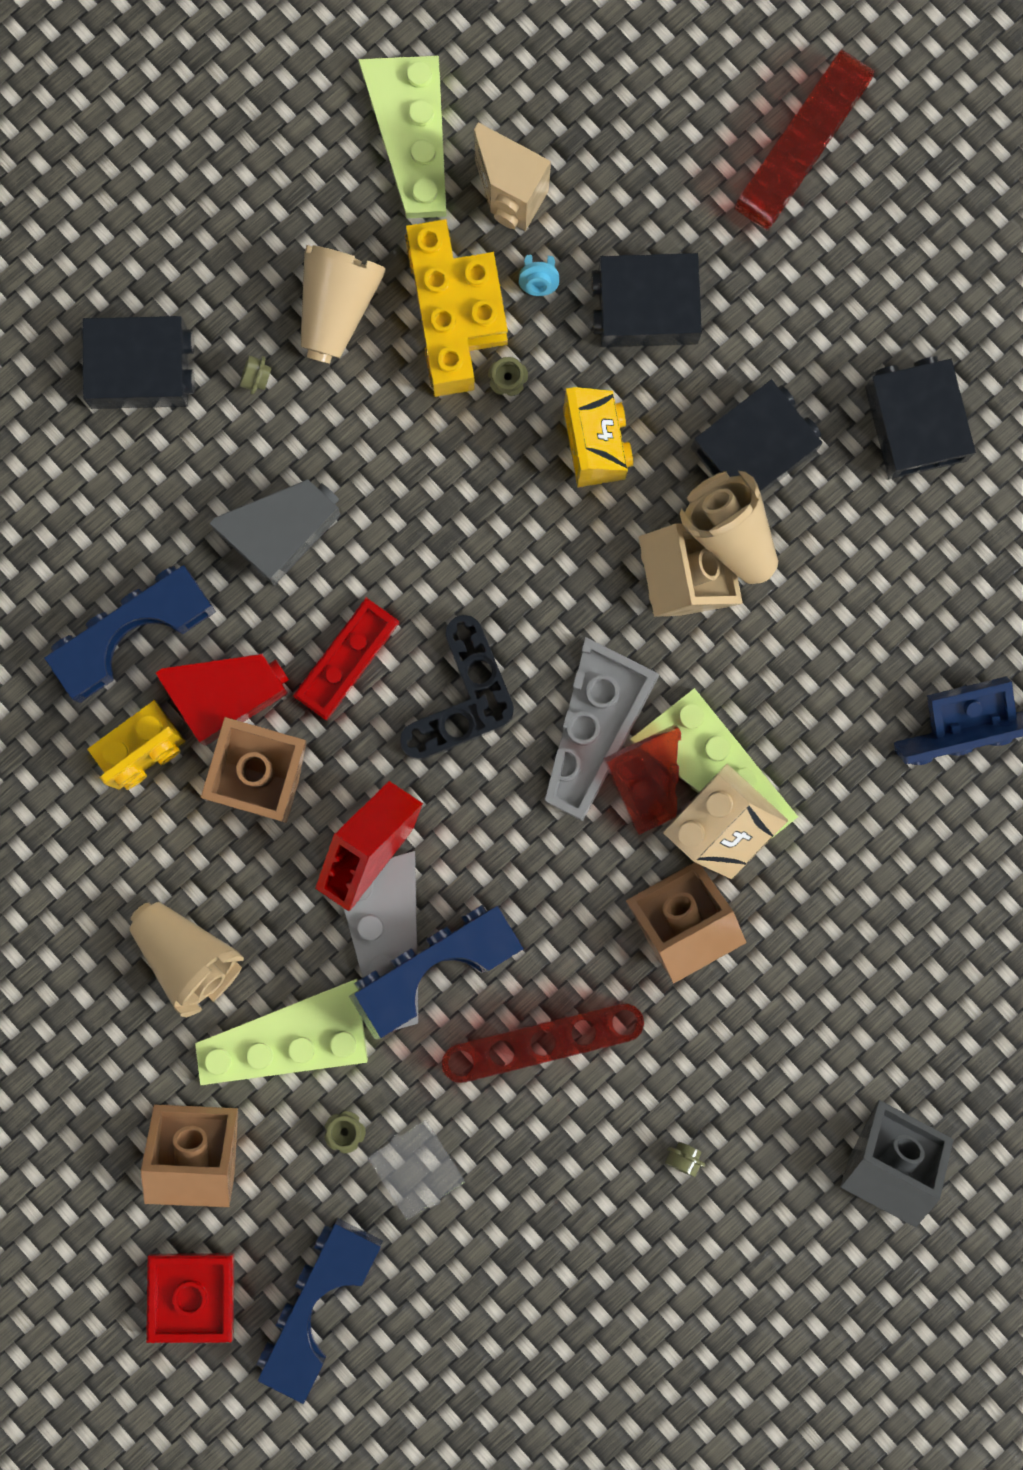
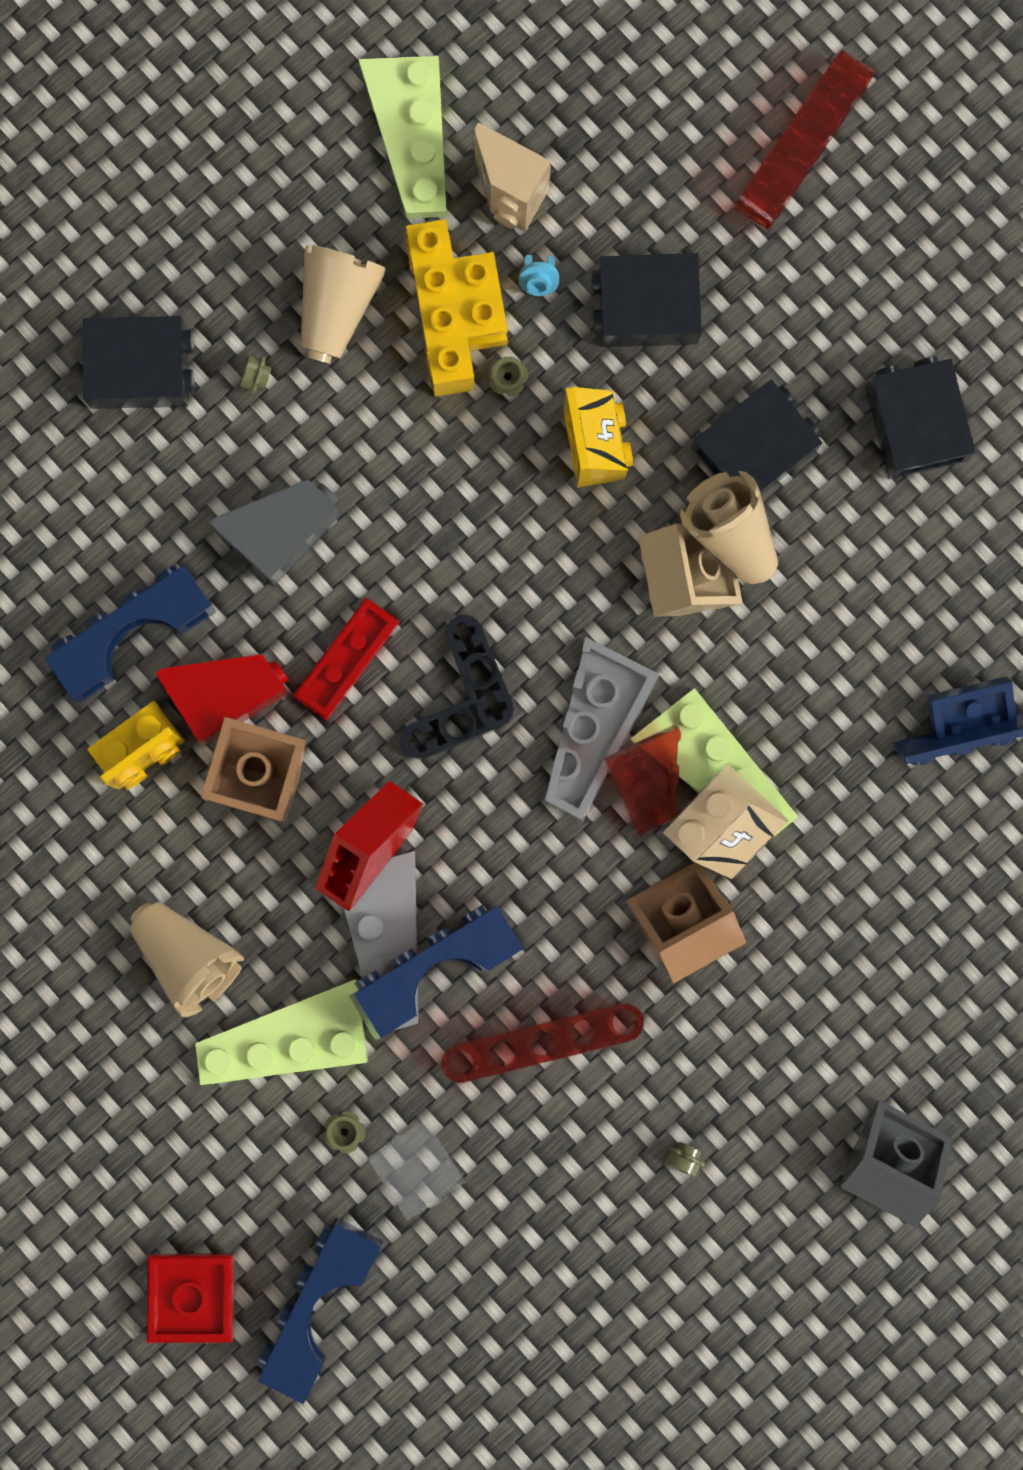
medium nougat slope [141,1105,238,1207] -> none

